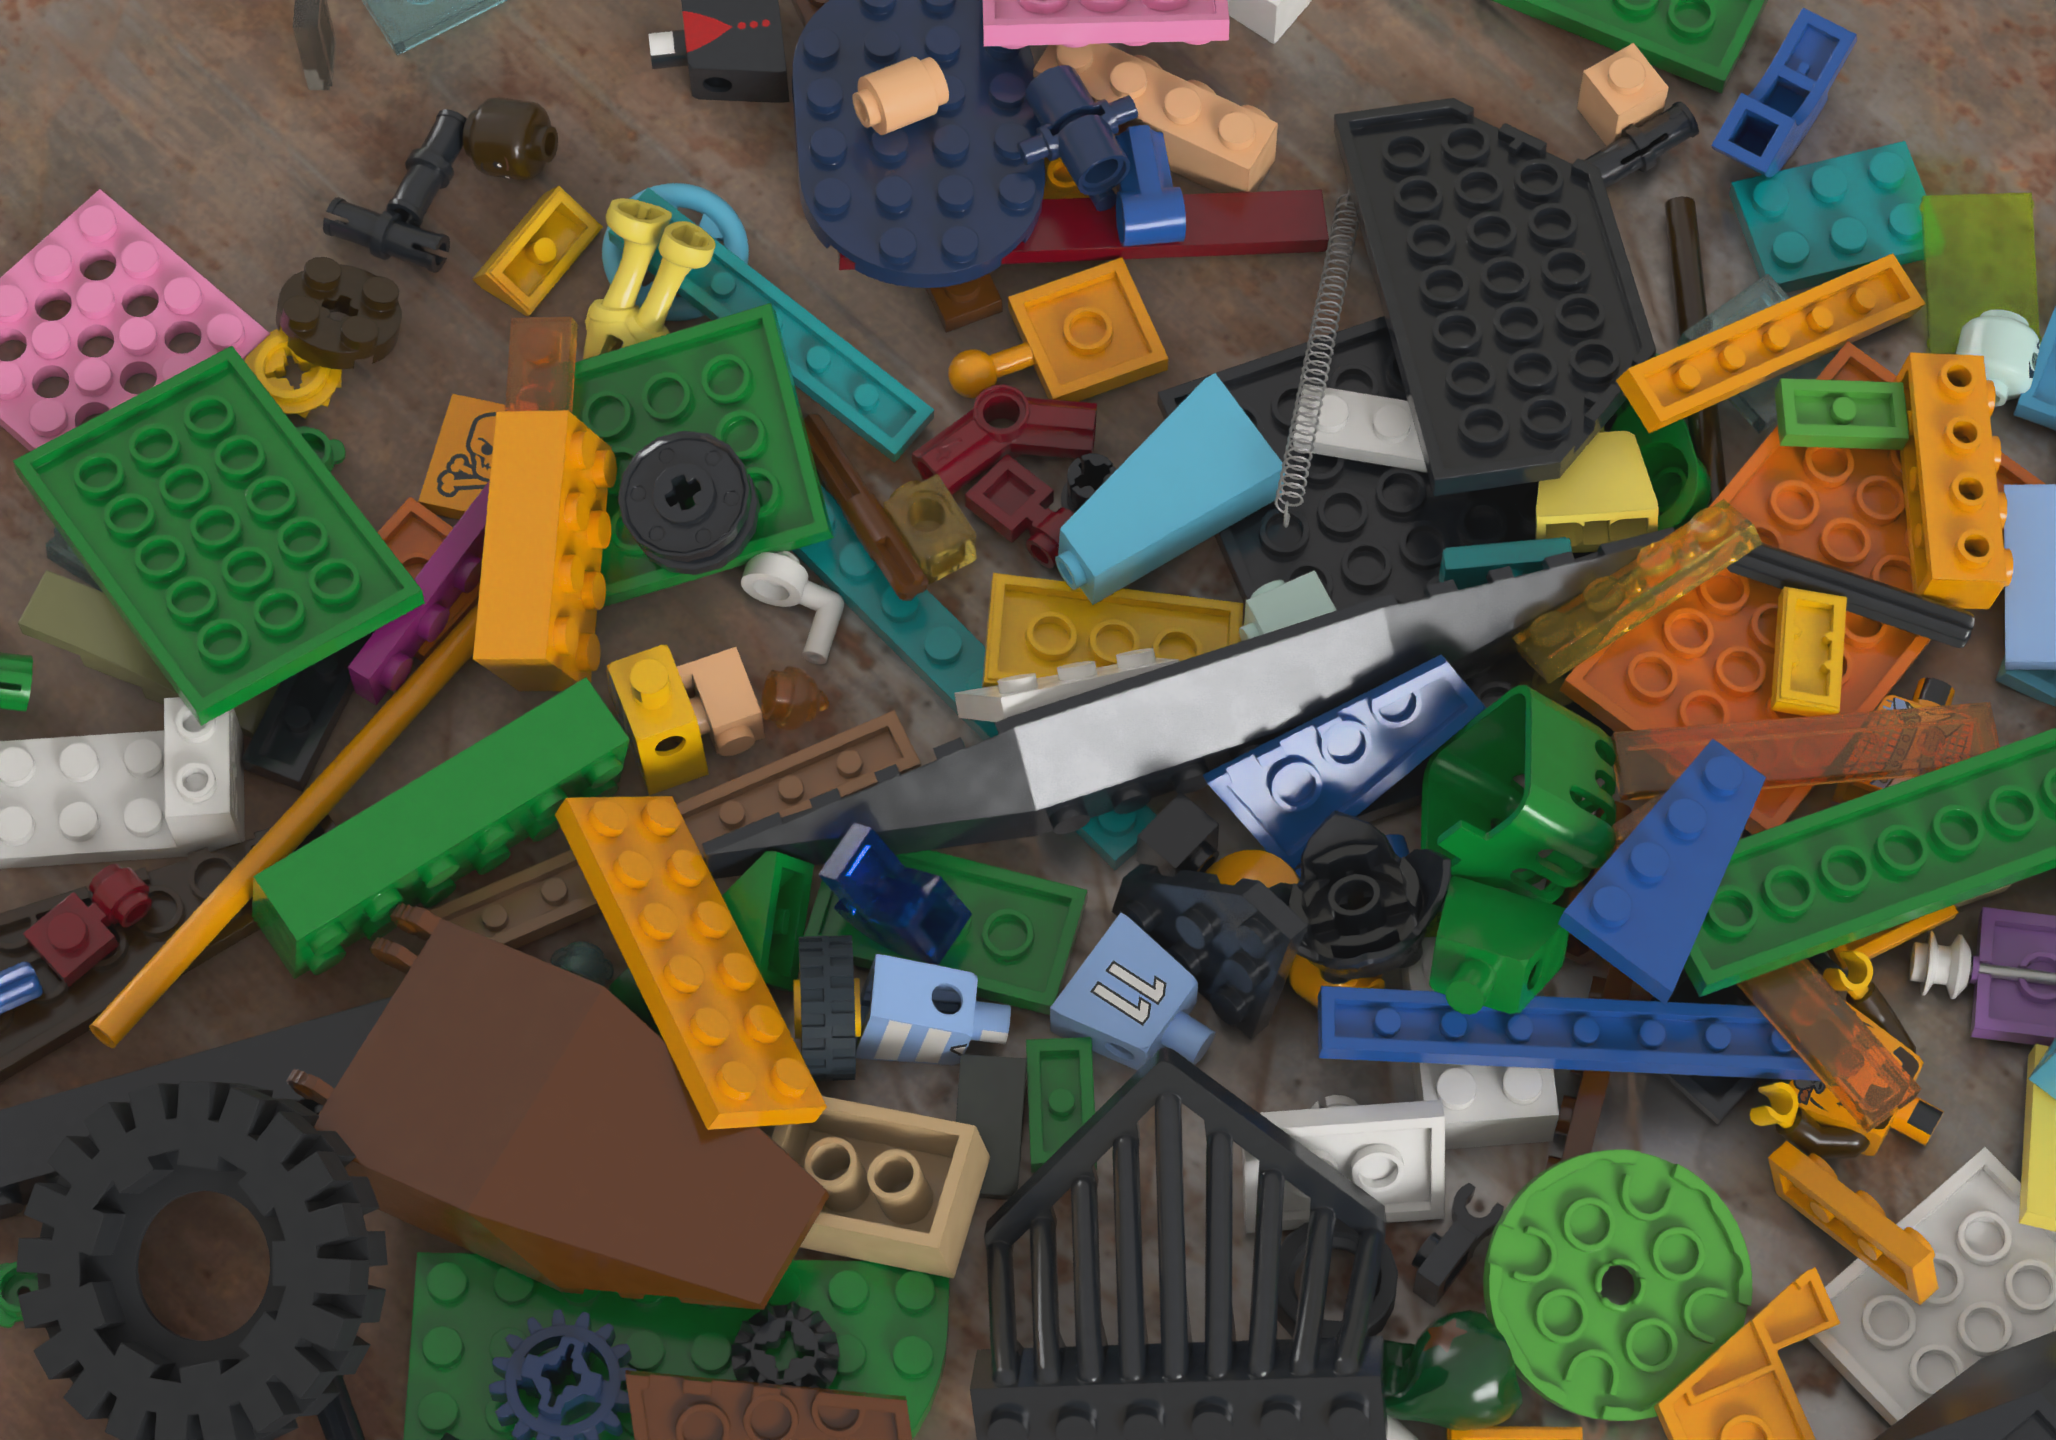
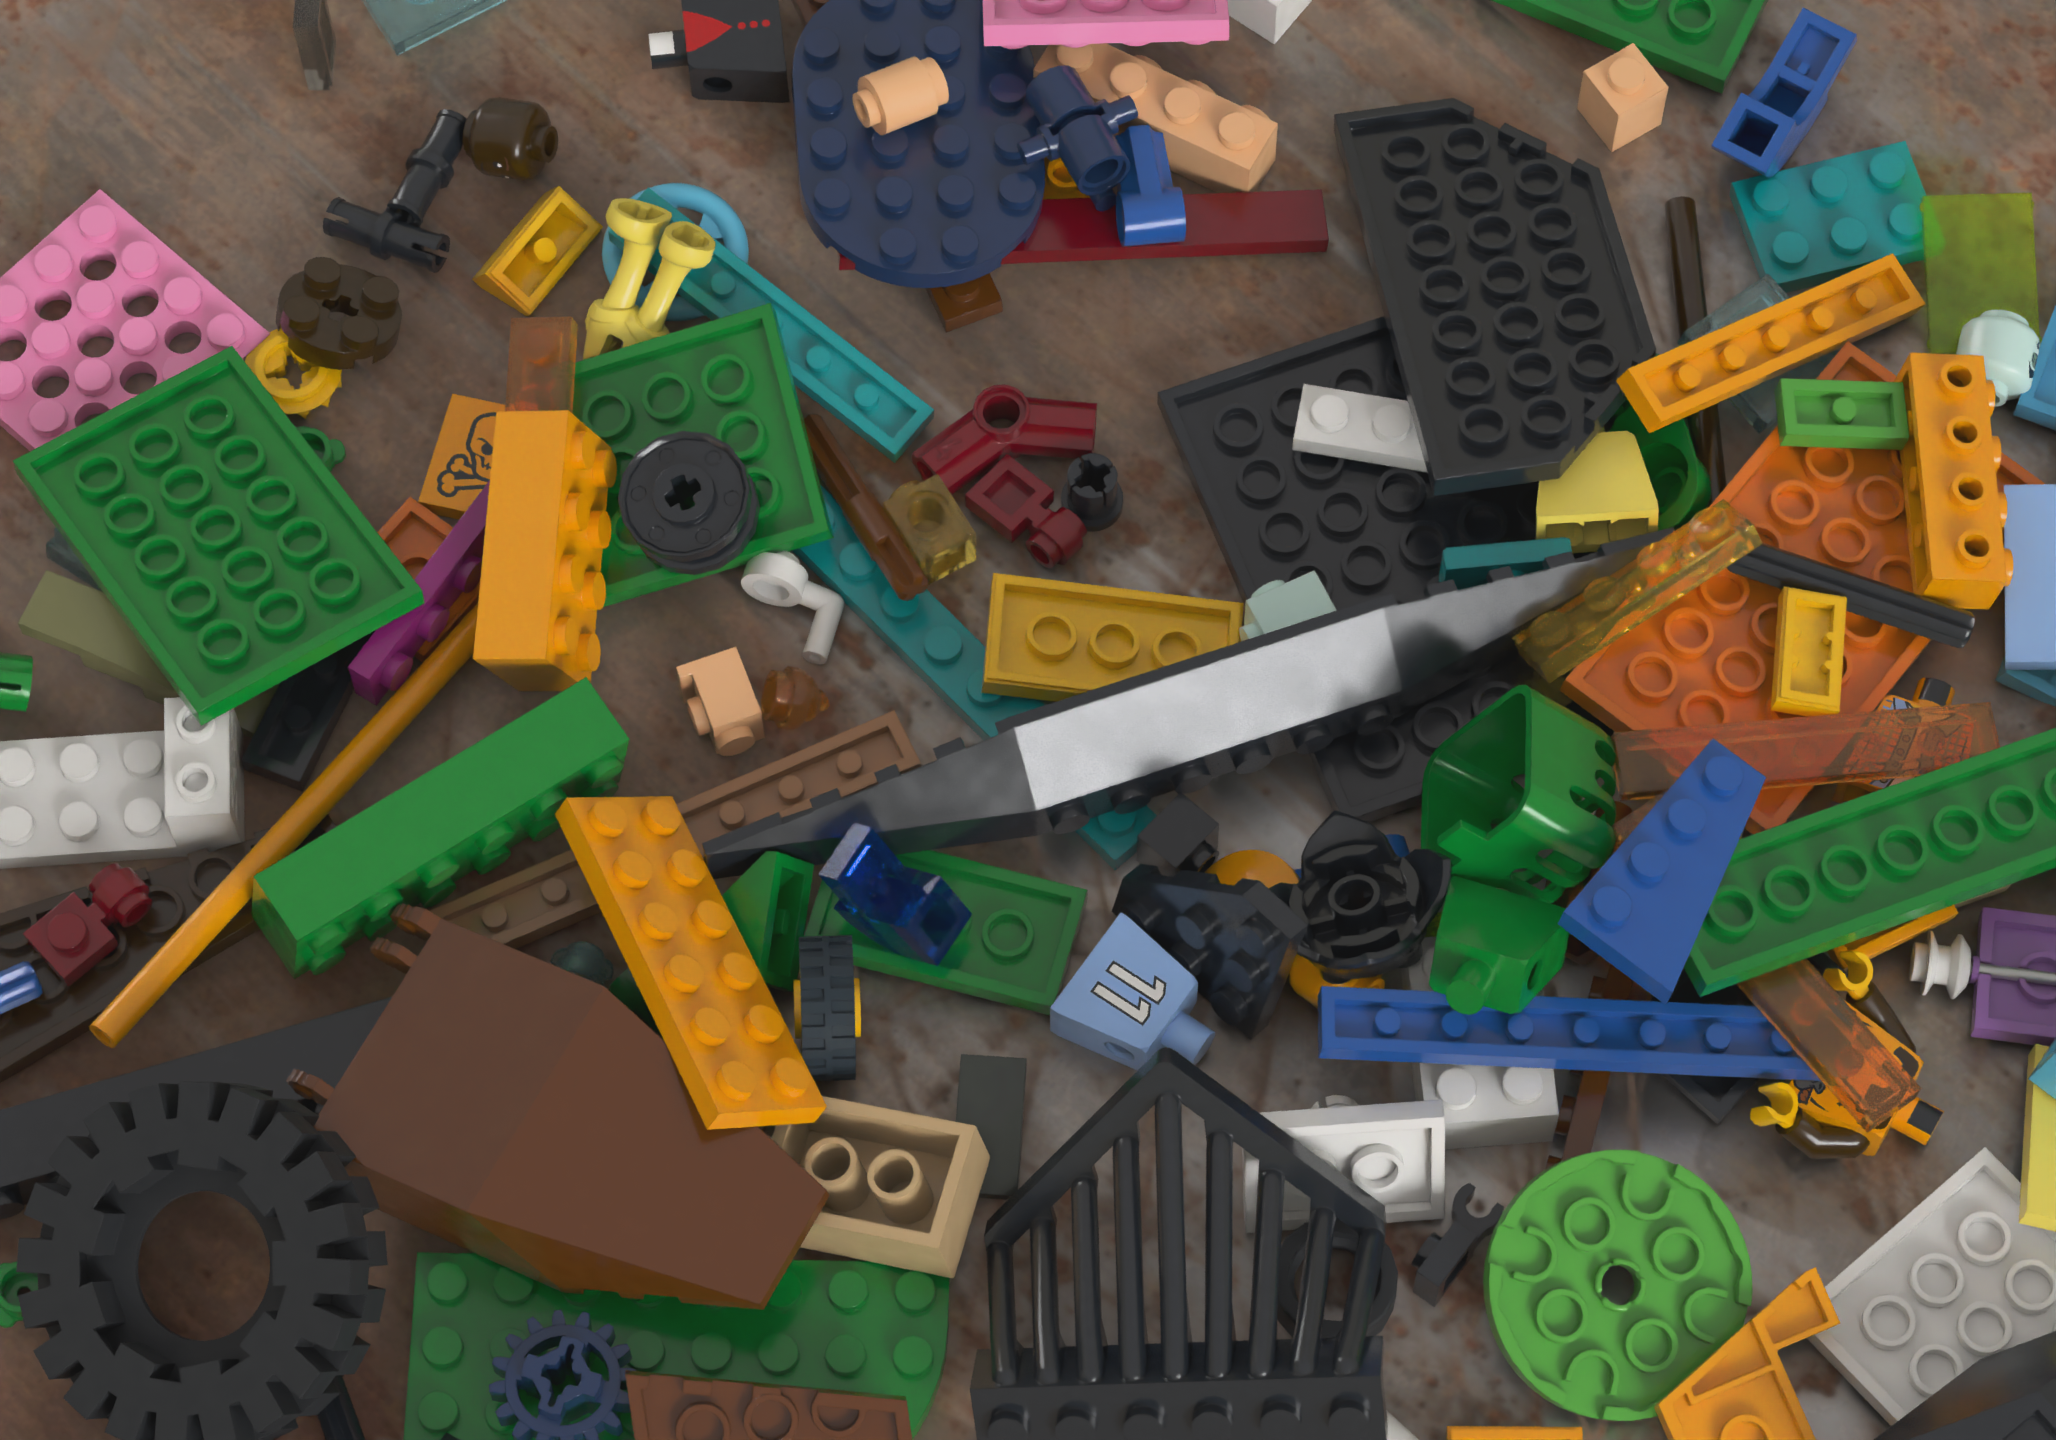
yellow torso [606,645,709,796] -> none
black gear [731,1301,840,1389] -> none
light blue torso [856,954,1011,1065] -> none
light orange plate [948,257,1169,402] -> none
white wing [954,648,1179,722] -> none
green plate [1026,1037,1097,1173] -> none
medium azure slope [1055,373,1285,605] -> none
blue wing [1203,654,1486,869] -> none
light grey piece [1275,188,1359,528] -> none
dark green piece [1383,1310,1523,1431] -> none
black pin [1582,101,1699,188] -> none
light orange plate [1768,1141,1939,1306] -> none

